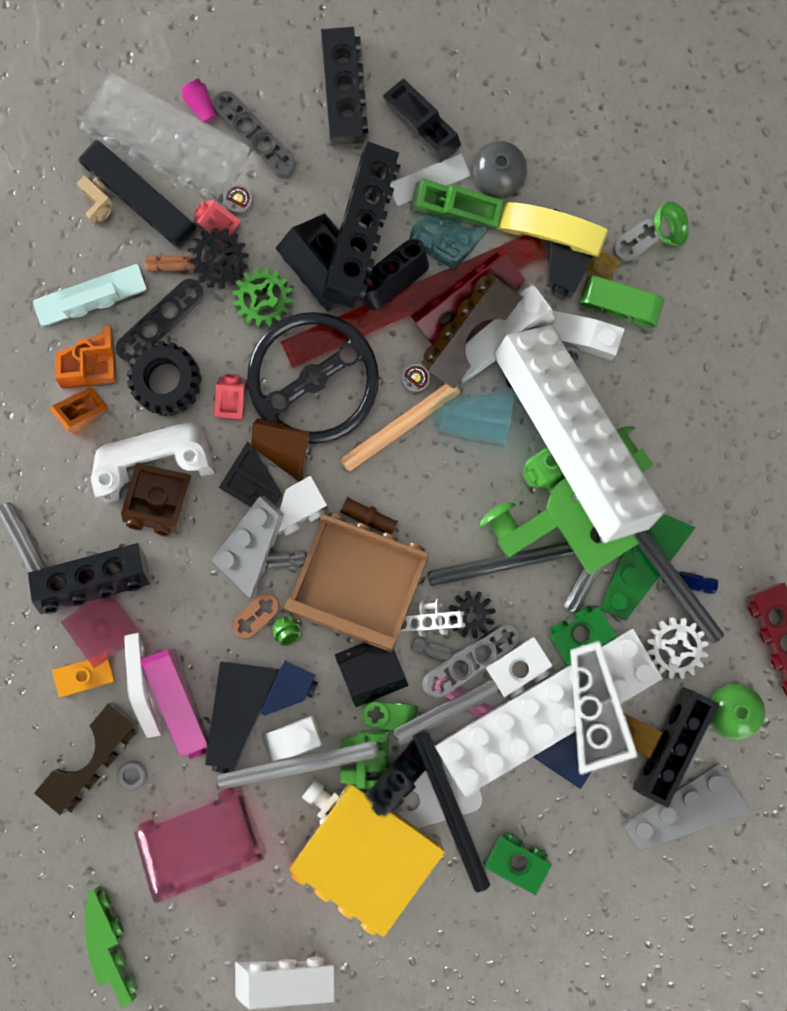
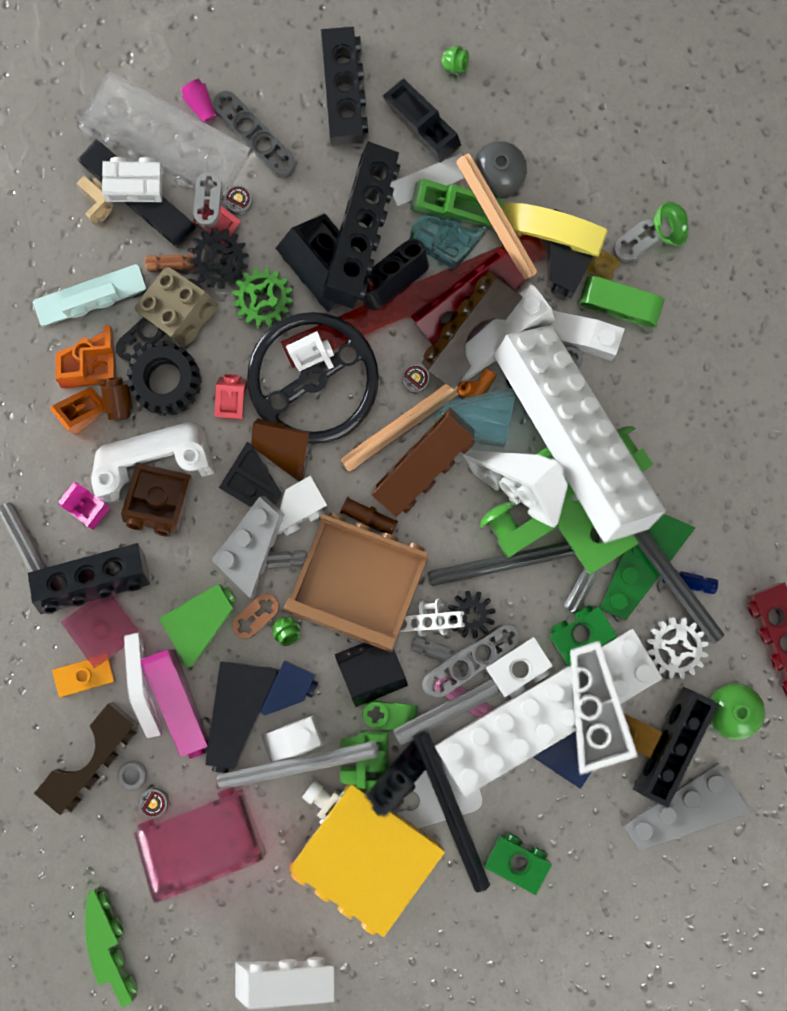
none -> dark pink bracket [58,482,111,530]
none -> reddish brown brick [100,377,133,420]
none -> white brick [102,157,163,202]
none -> dark tan bracket [135,267,219,349]
none -> tile [138,788,168,818]
none -> bright green slope [159,584,236,668]
none -> light grey beam [193,172,223,228]
none -> white bracket [286,332,335,372]
none -> reddish brown brick [371,408,475,517]
none -> bright green plate [442,46,469,75]
none -> light nougat axle [457,154,537,280]
none -> orange arm [457,368,497,400]
none -> white wedge [463,450,568,528]

